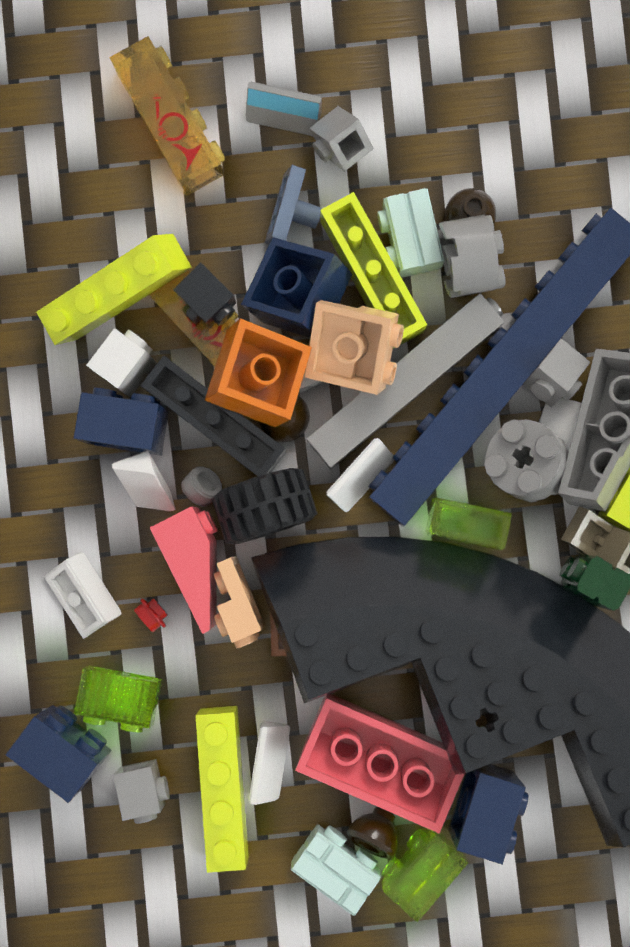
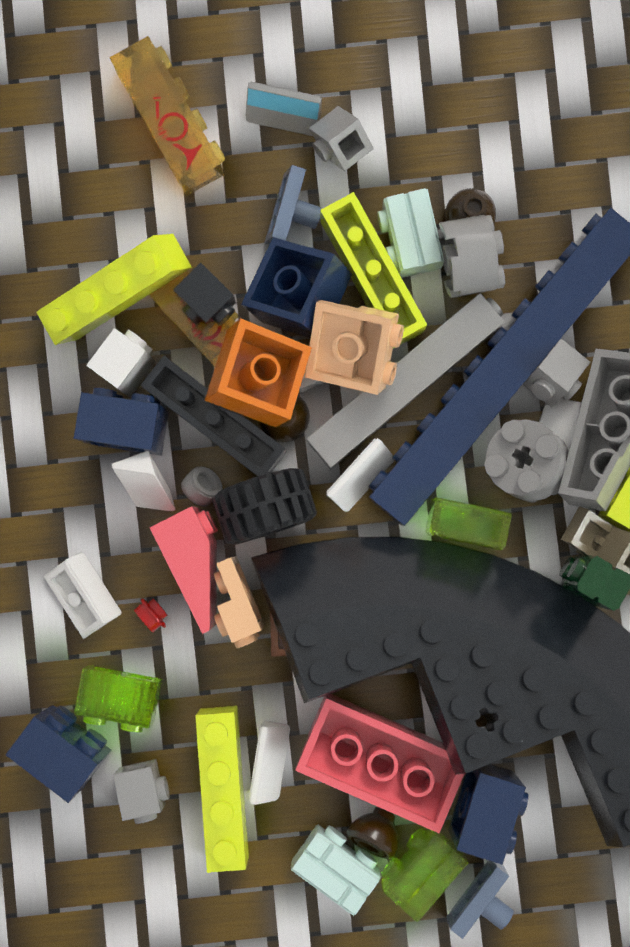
none -> sand blue tile [446,860,514,939]

